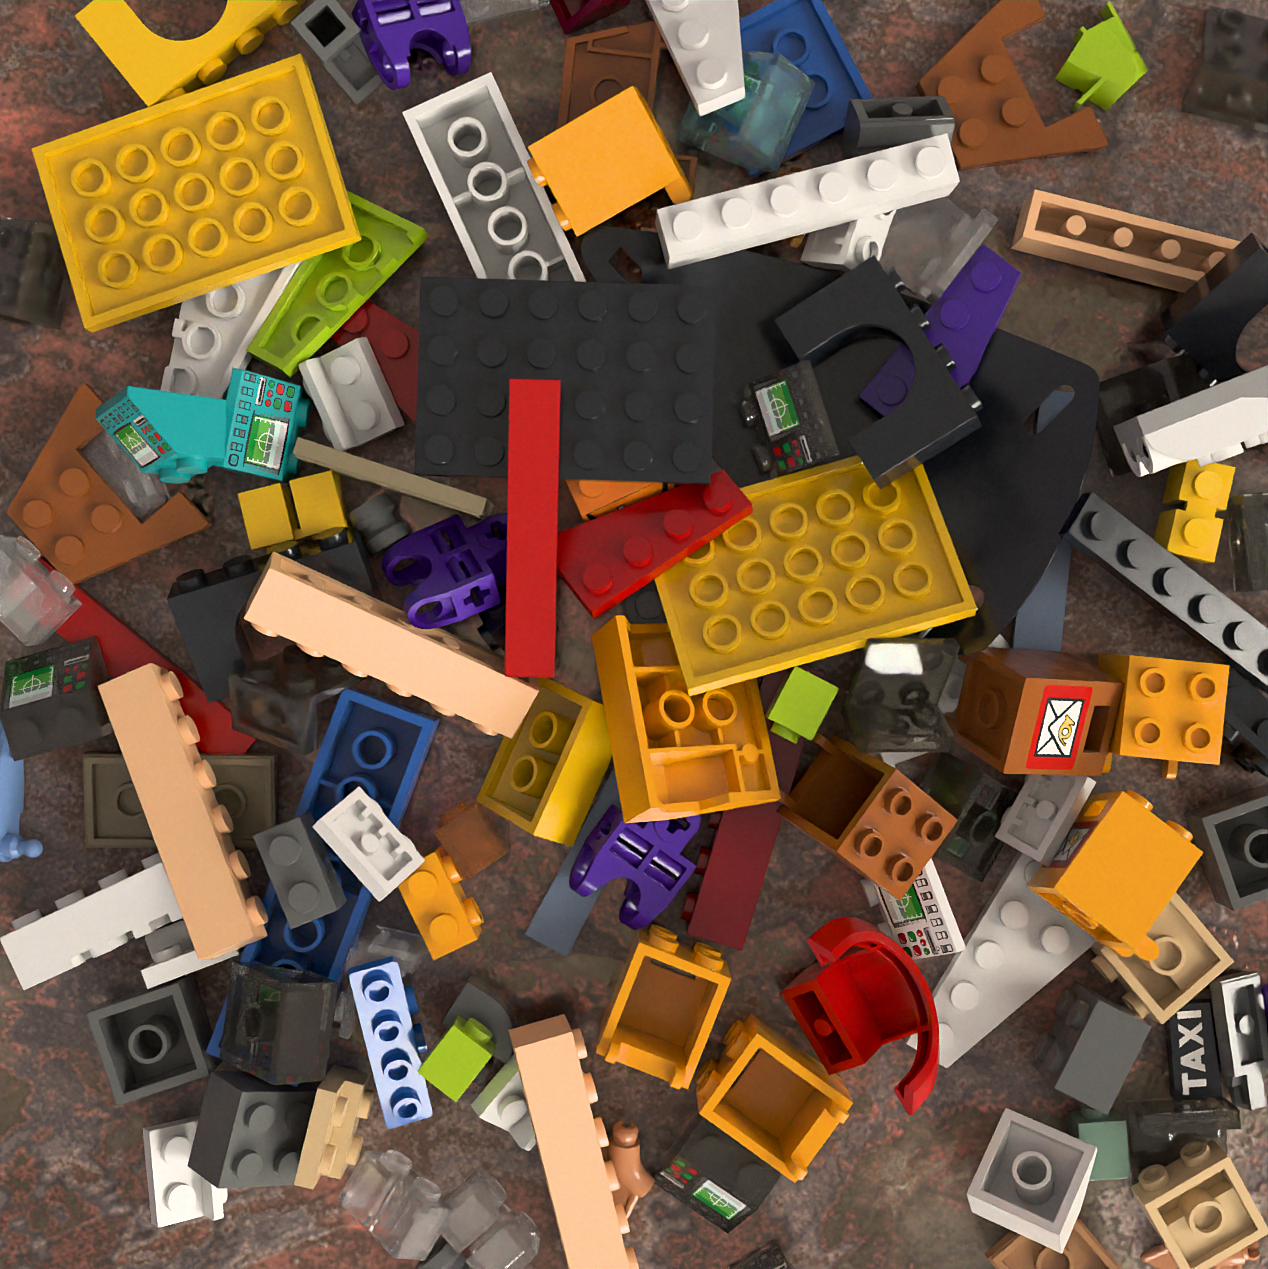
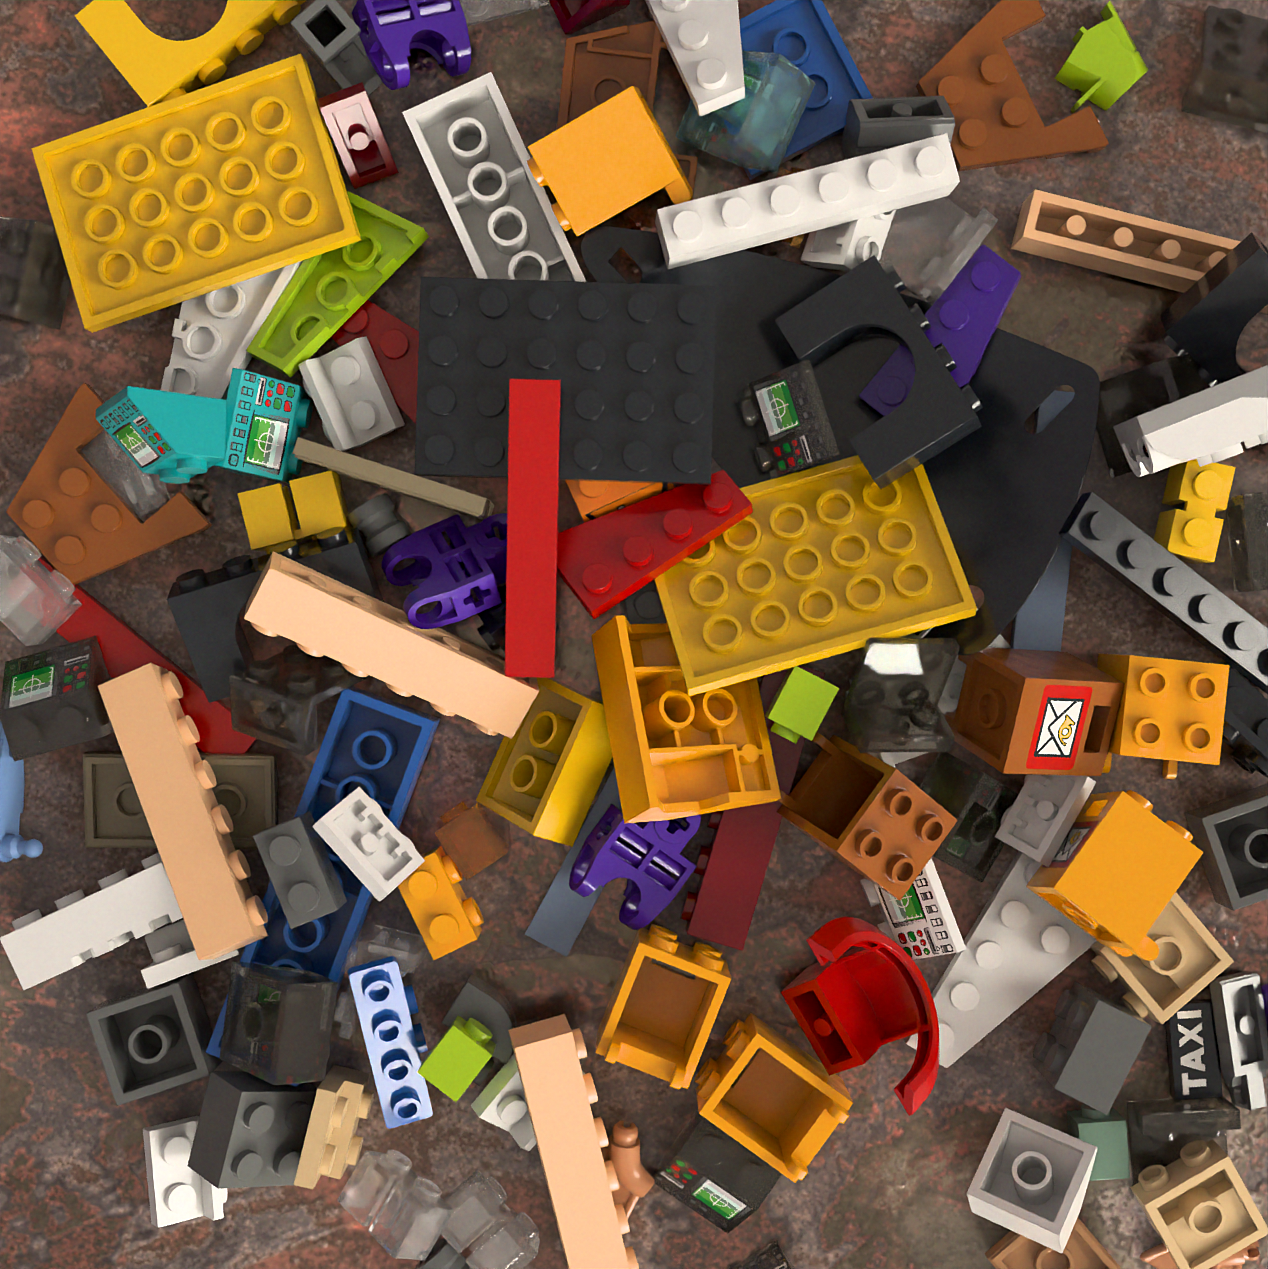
none -> slope [317,82,399,189]

